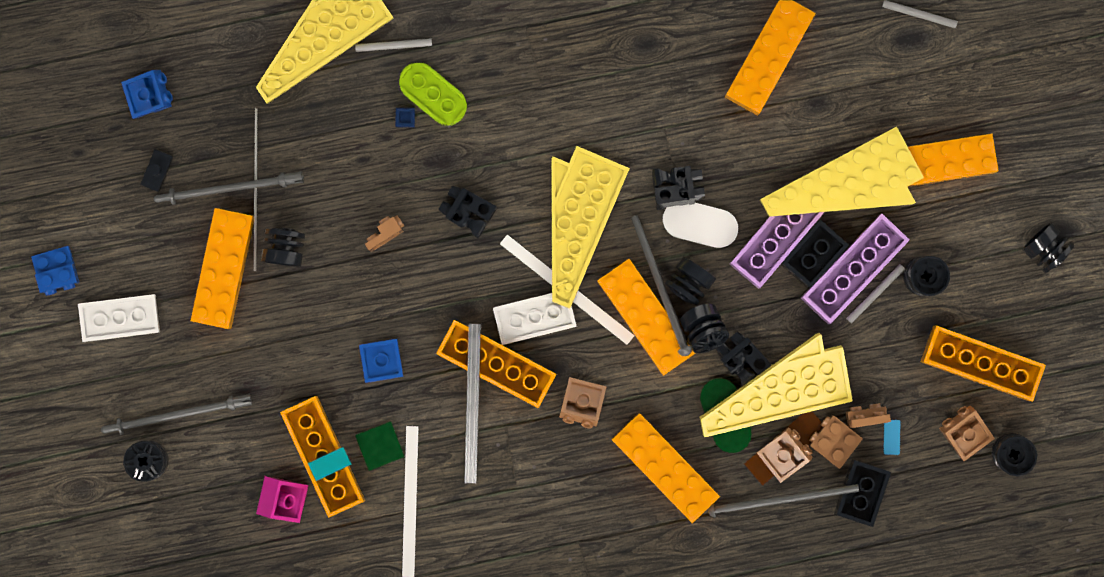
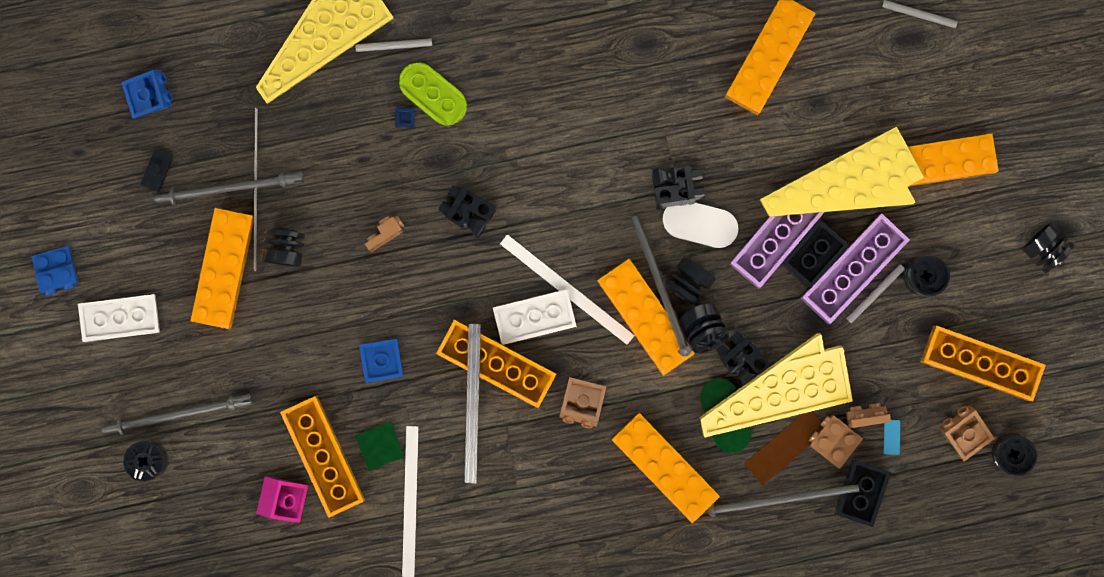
teal tile [308,447,351,481] -> none
light yellow wing [551,146,630,309] -> none
plate [757,427,813,483] -> none

